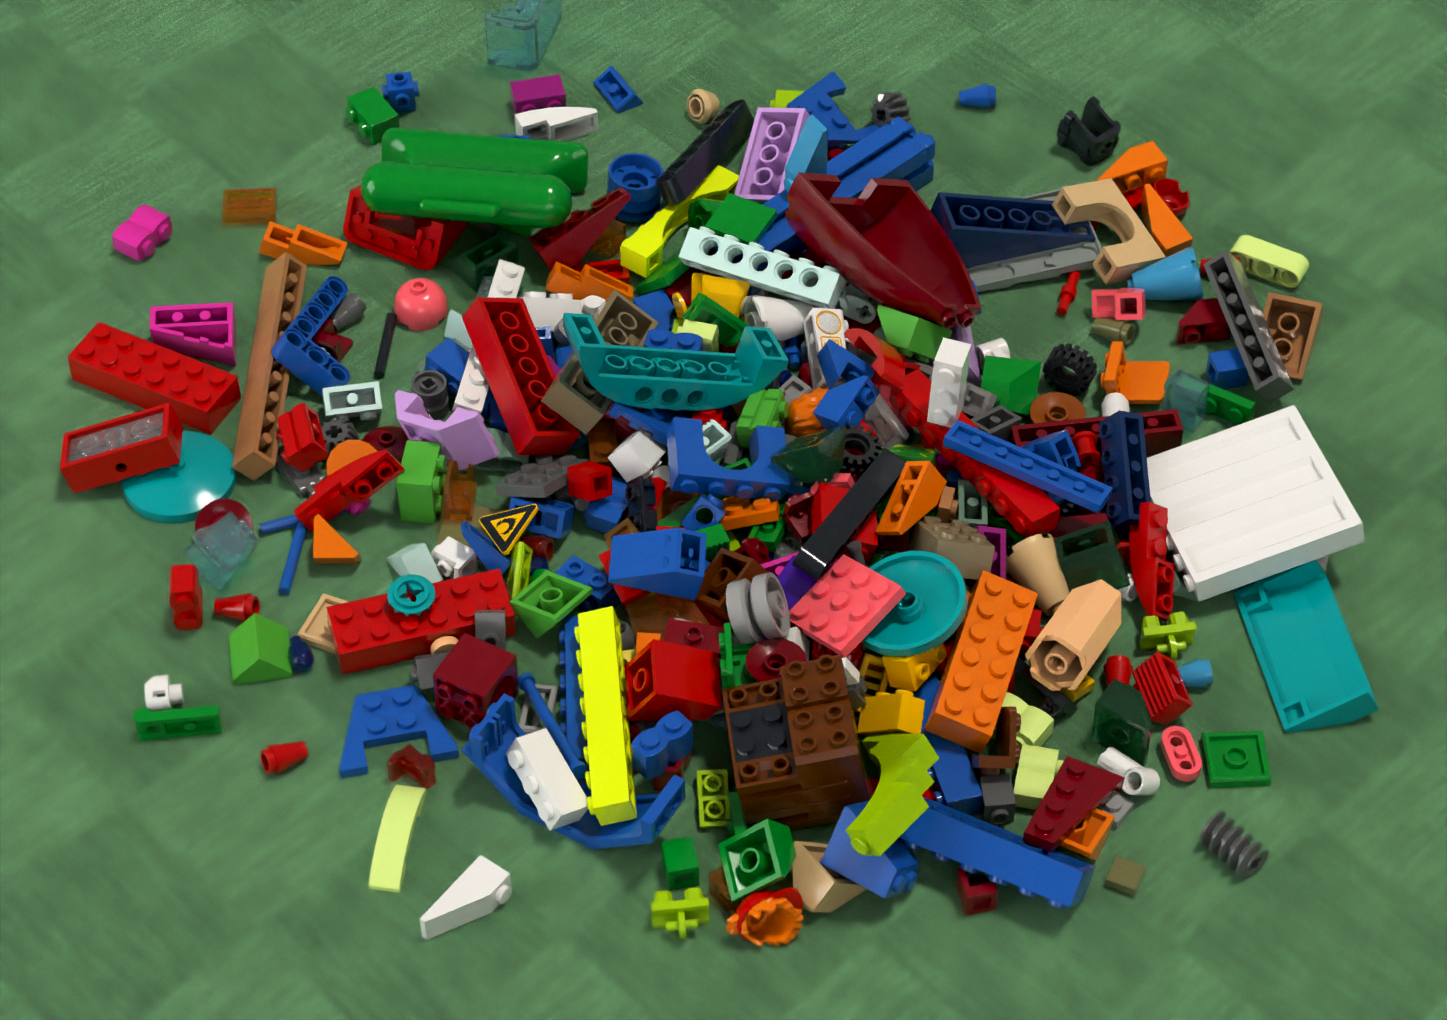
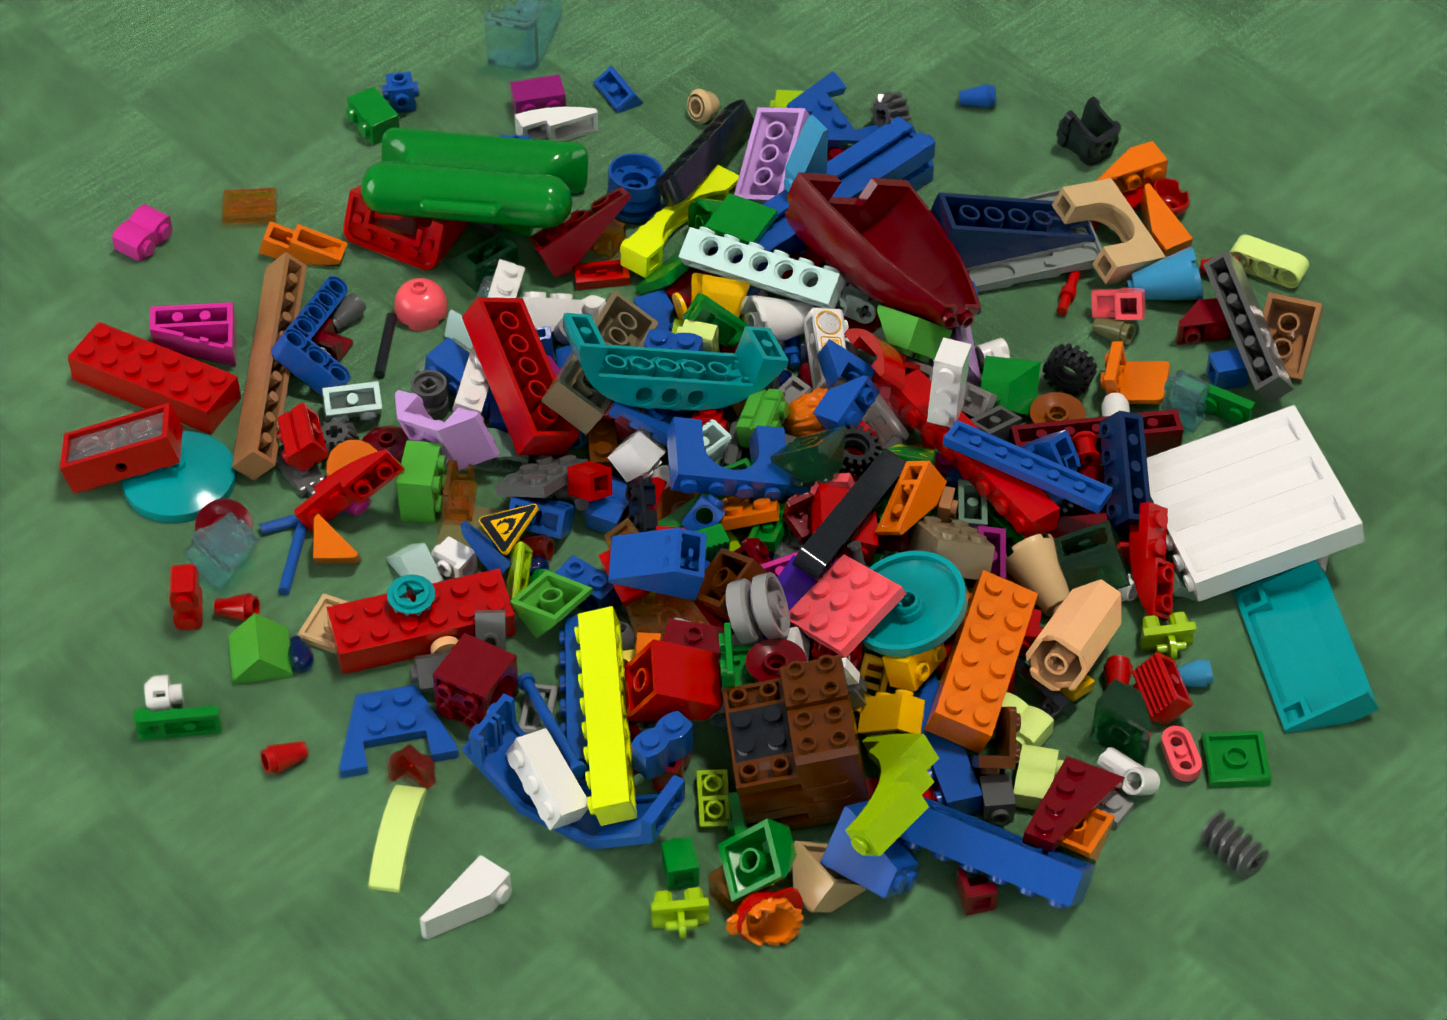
orange slope [546,261,633,301] -> none
olive tile [1105,856,1146,896] -> none

